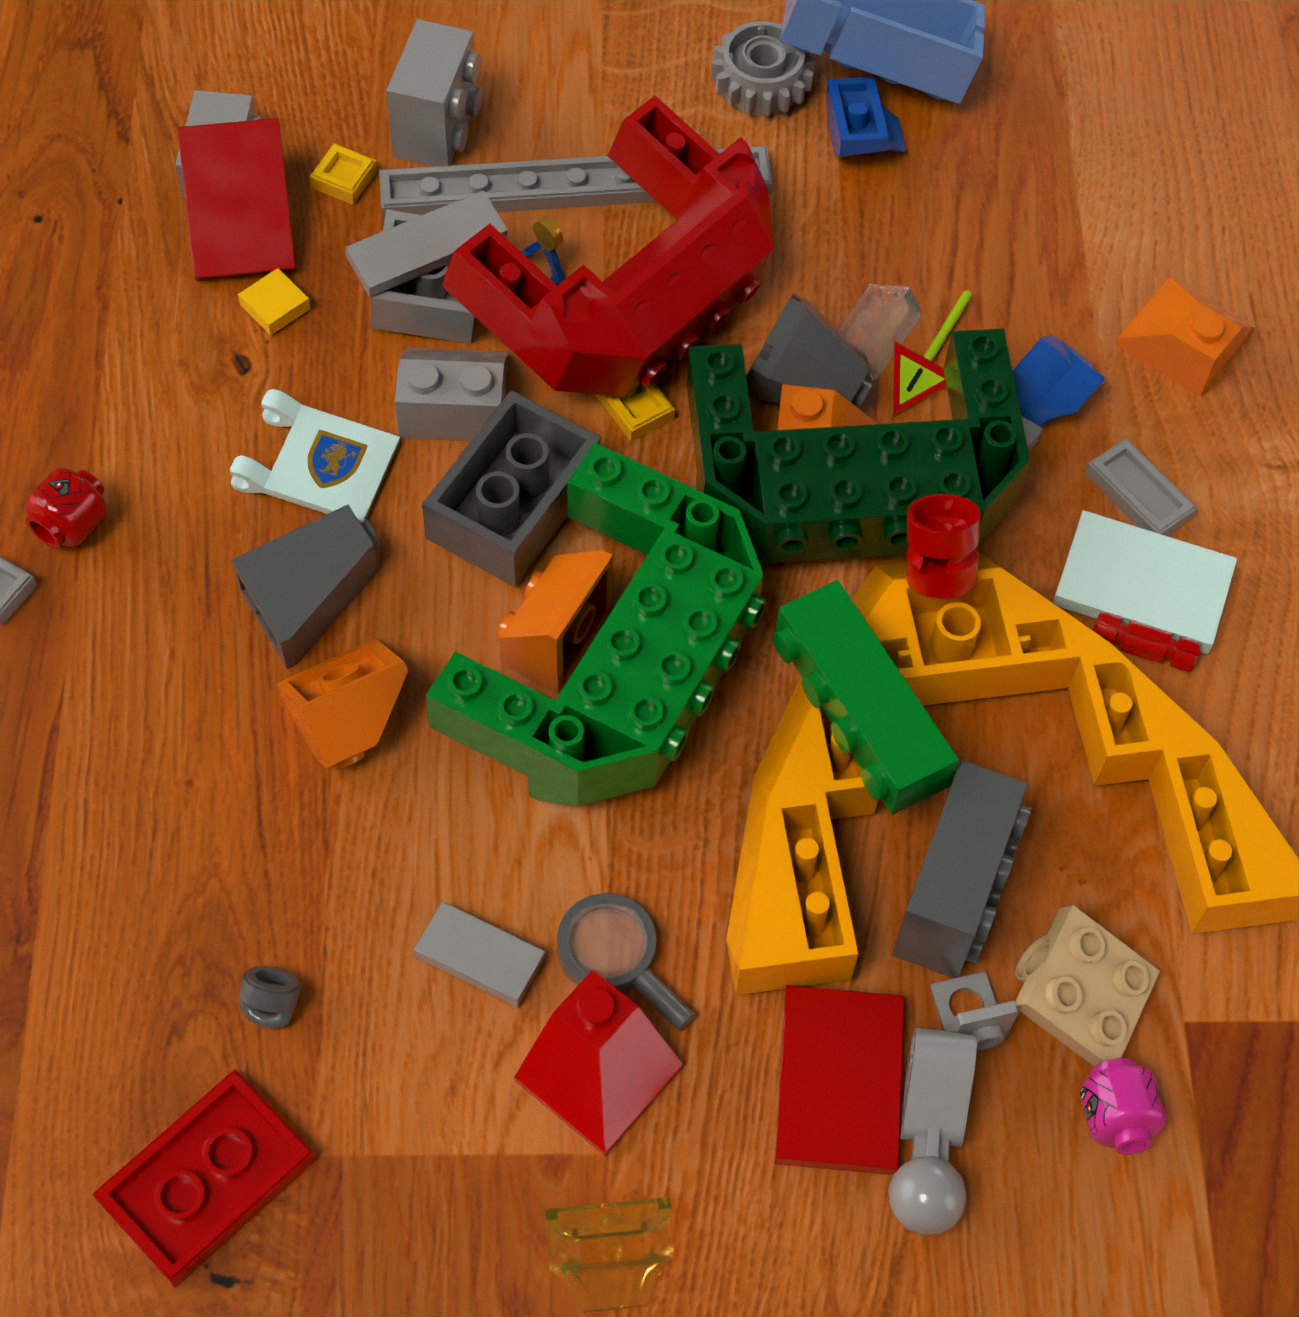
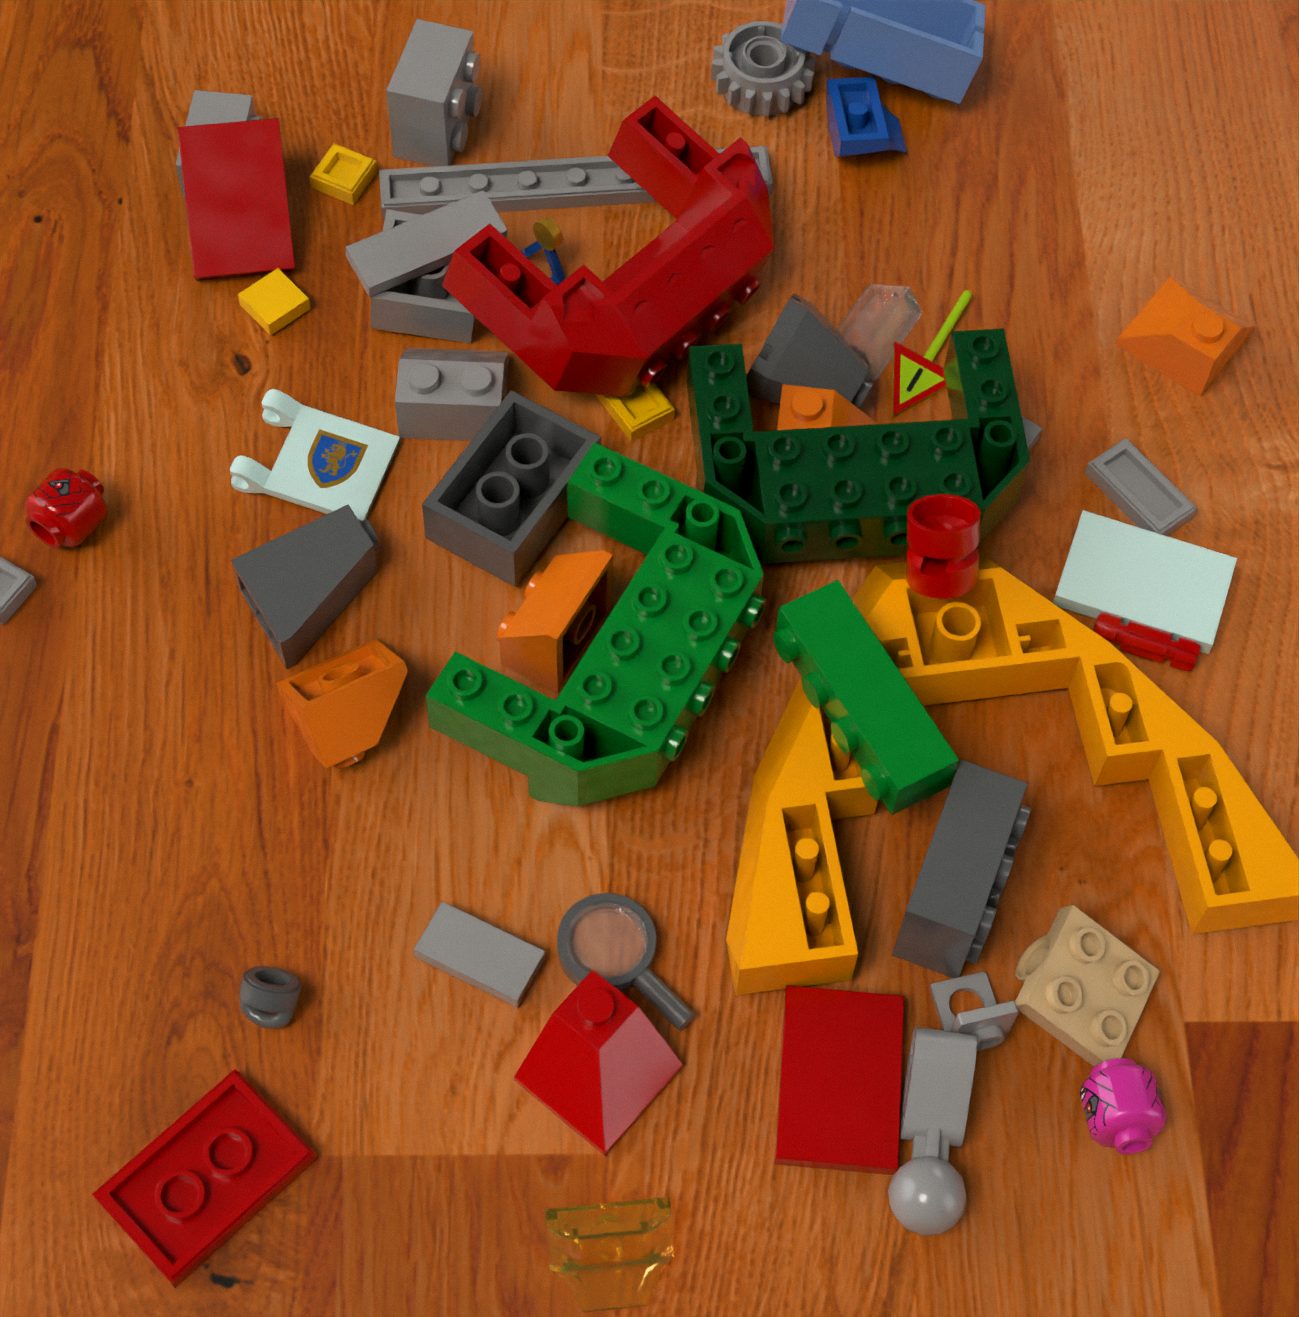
blue slope [1012,334,1106,428] -> none

